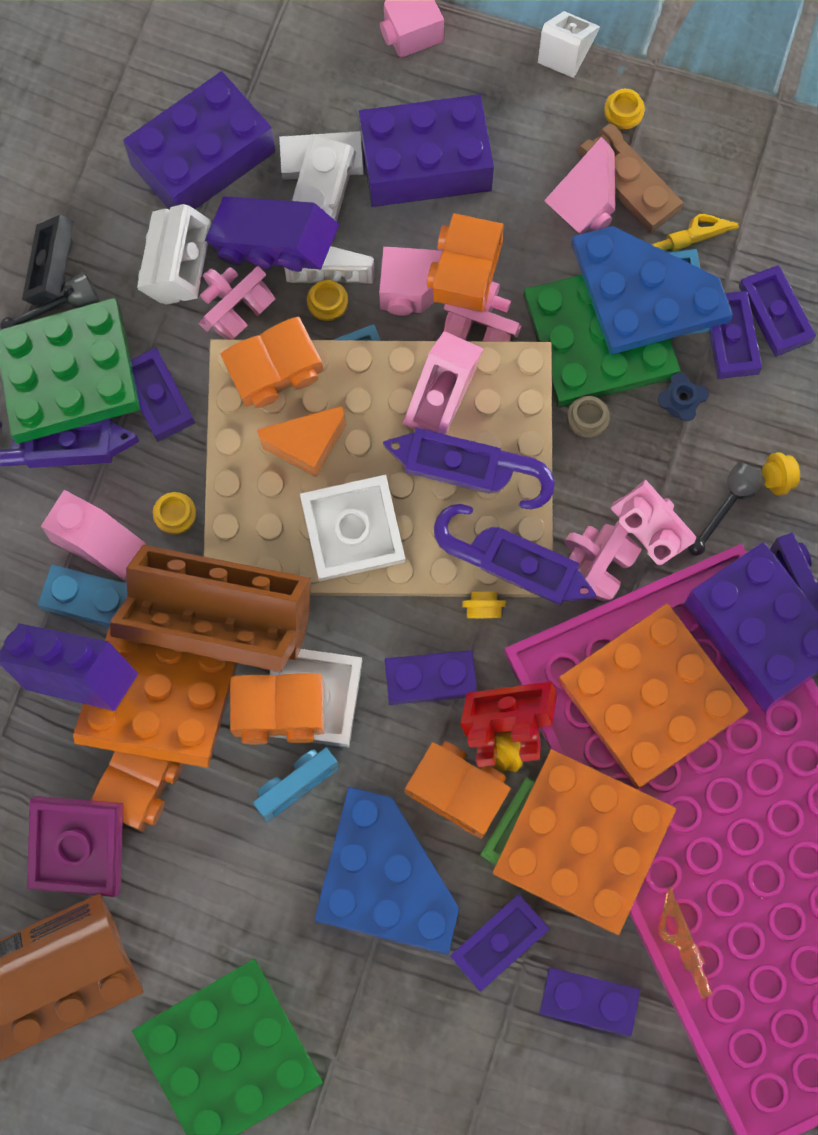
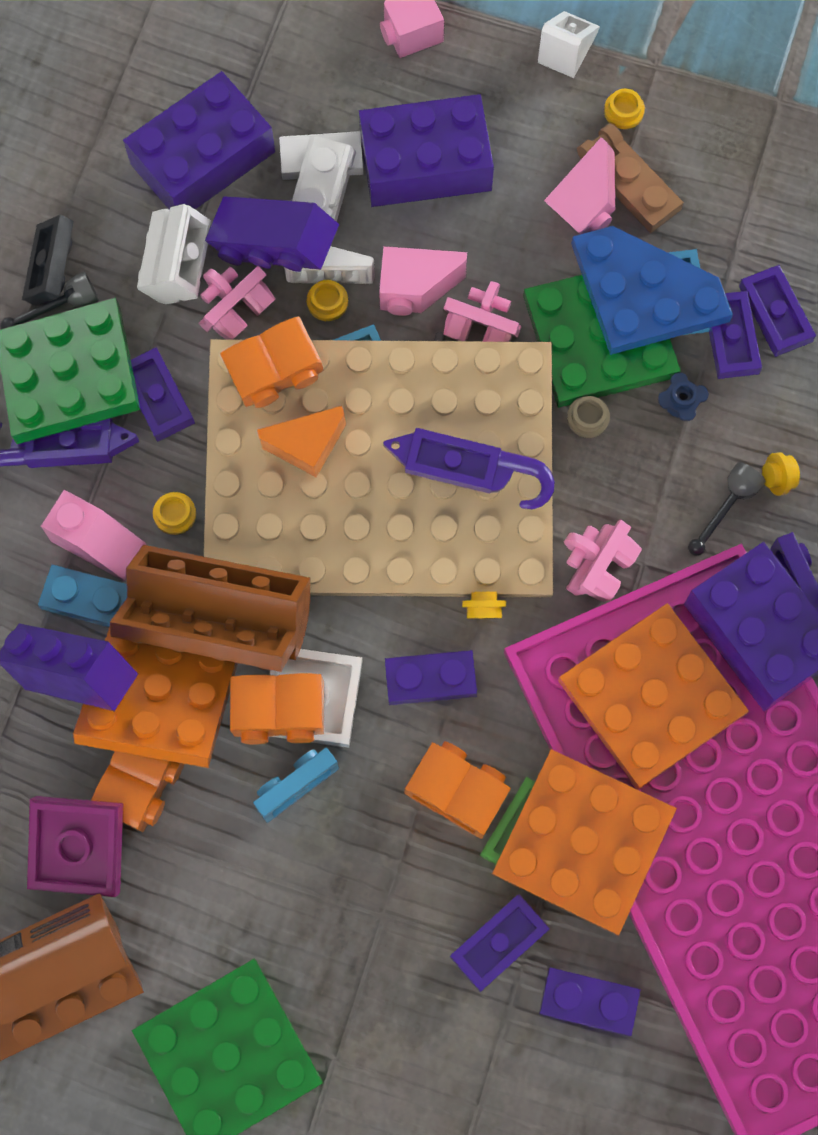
white plate [300,475,406,582] -> none
blue plate [314,787,459,955] -> none
bright pink slope [403,331,483,435] -> none
orange brick [427,213,504,312] -> none
dark purple plate [434,504,596,606] -> none
red plate [460,681,557,767] -> none
yellow plate [492,731,523,772] -> none
bright pink hips [611,479,696,565] -> none
yellow hand [651,214,739,252] -> none
hand [658,887,713,999] -> none

